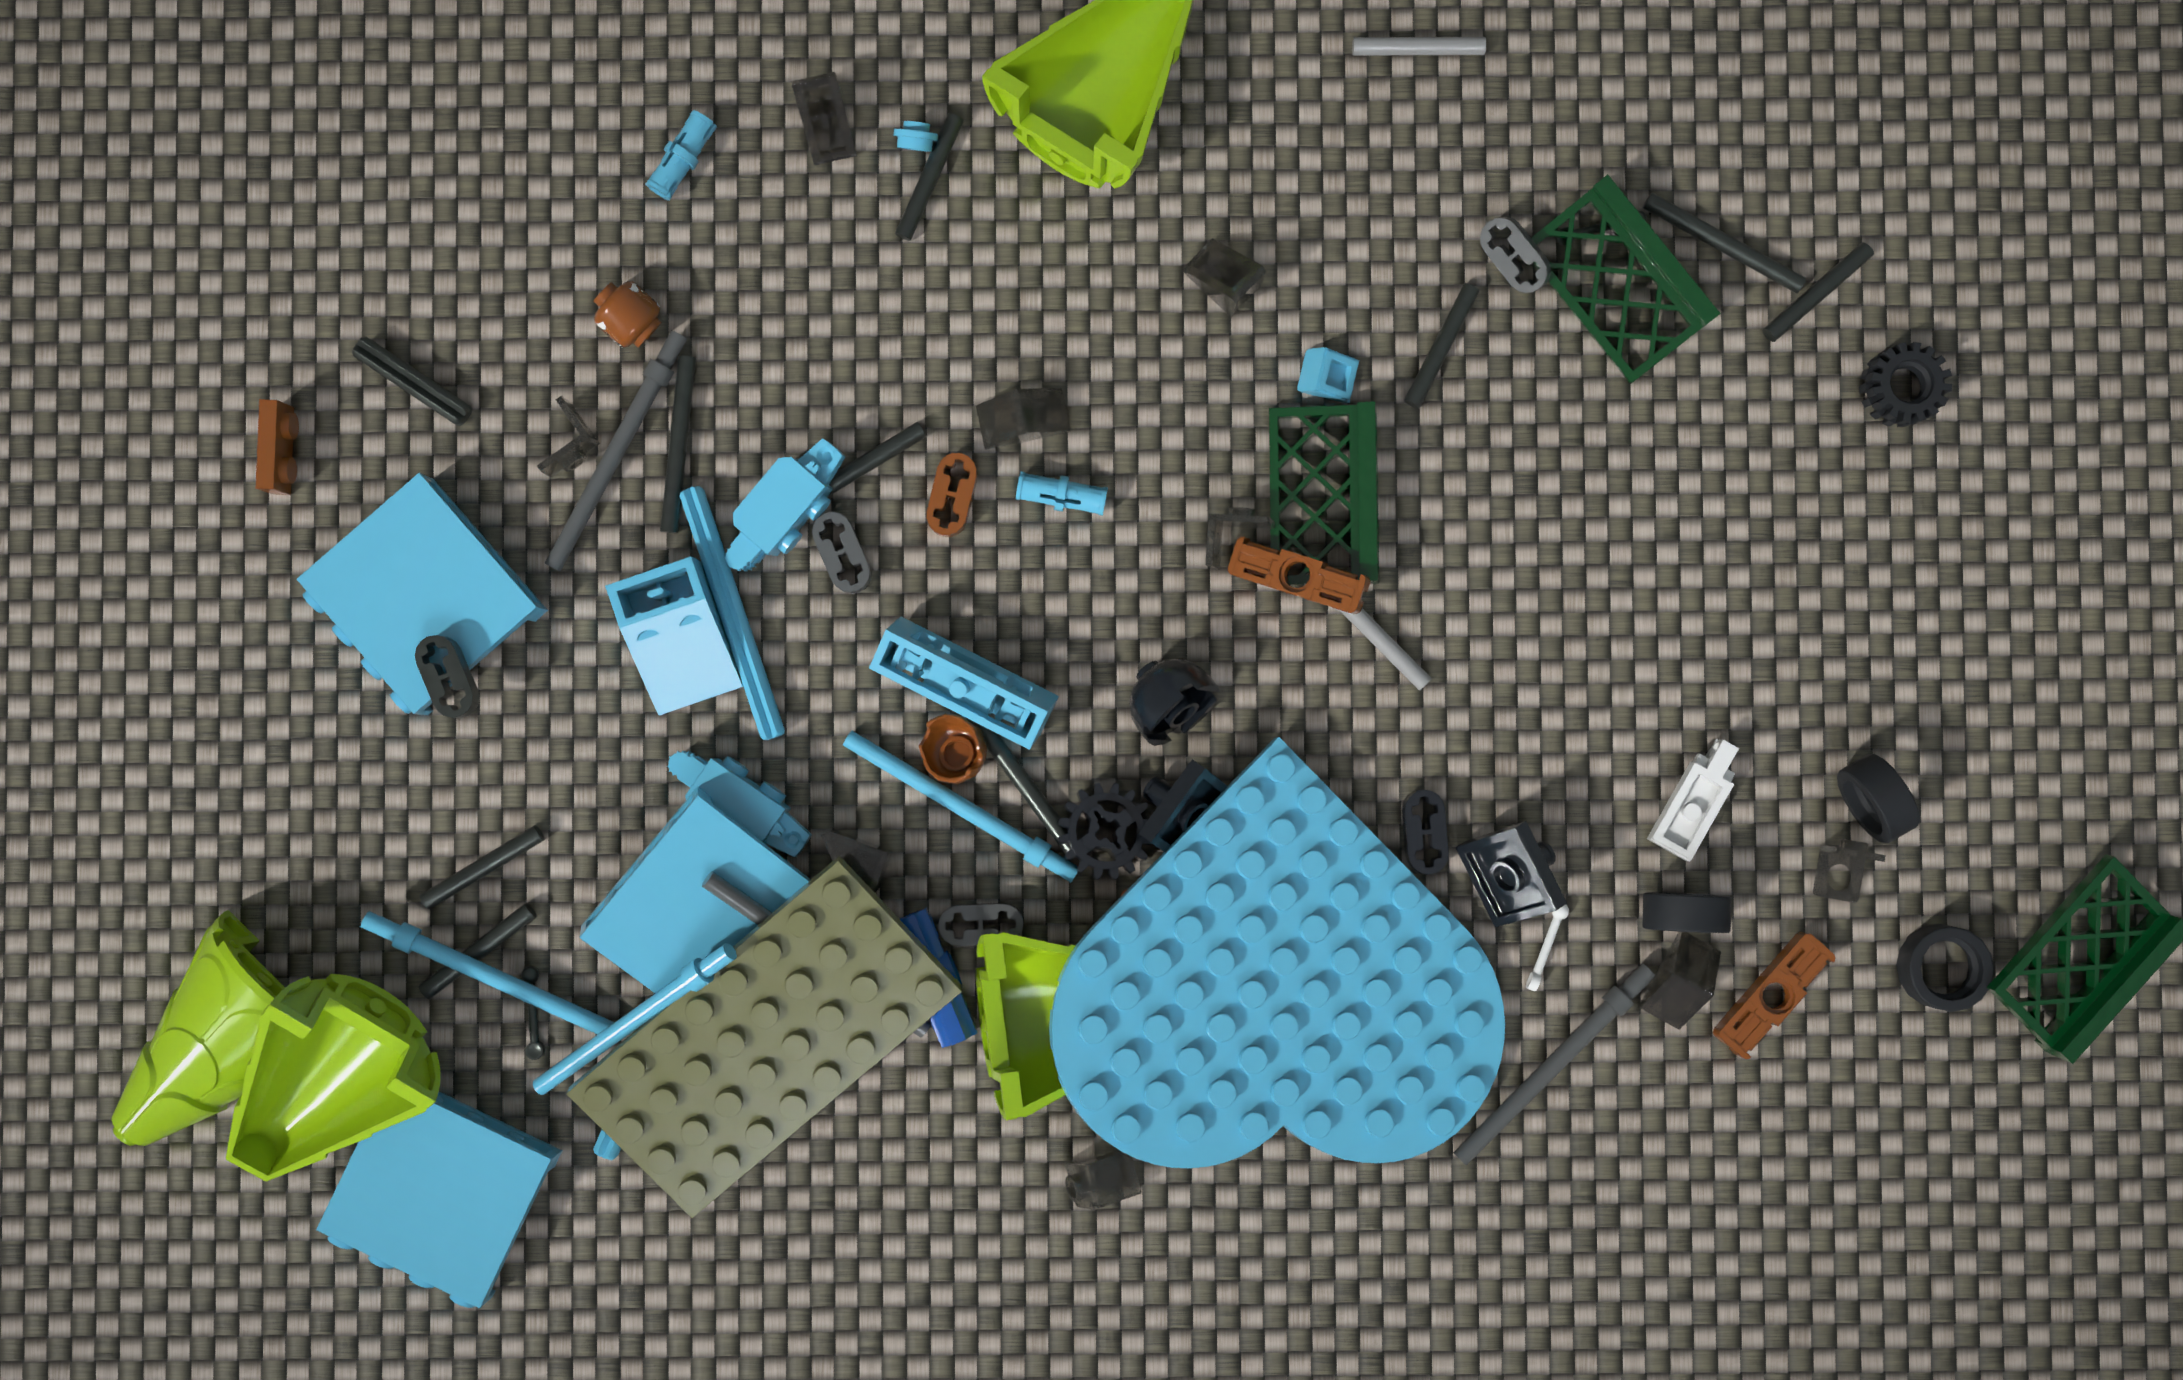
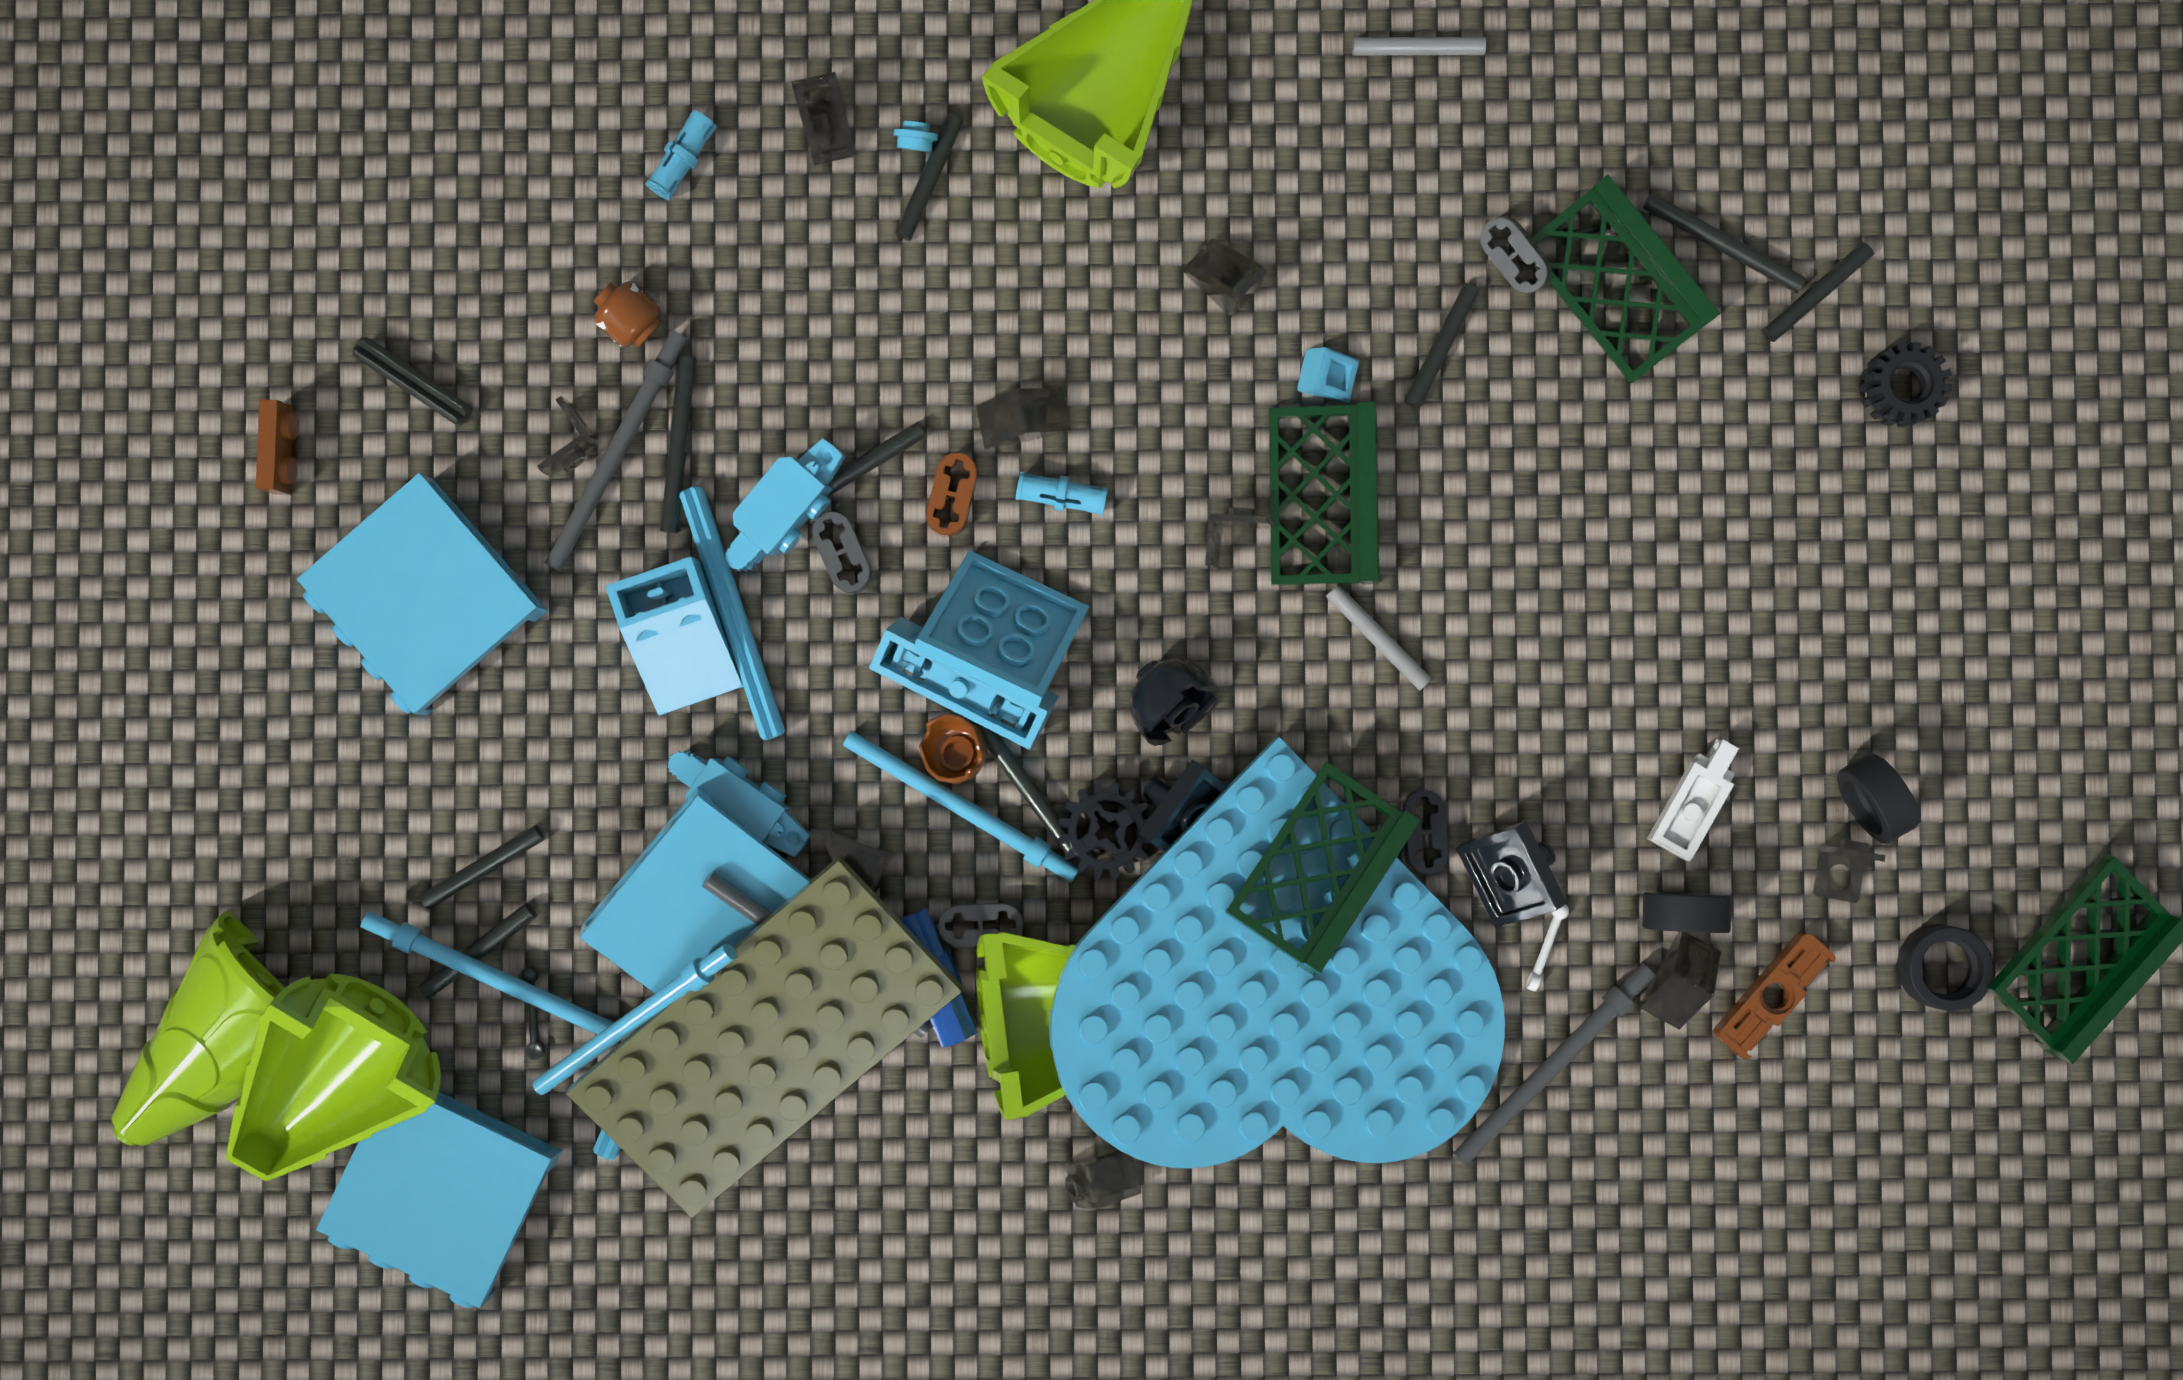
pearl dark grey beam [415,635,480,718] -> none
dark orange piece [1228,537,1370,614] -> none
none -> medium azure plate [913,550,1089,708]
none -> dark green fence [1225,761,1420,976]

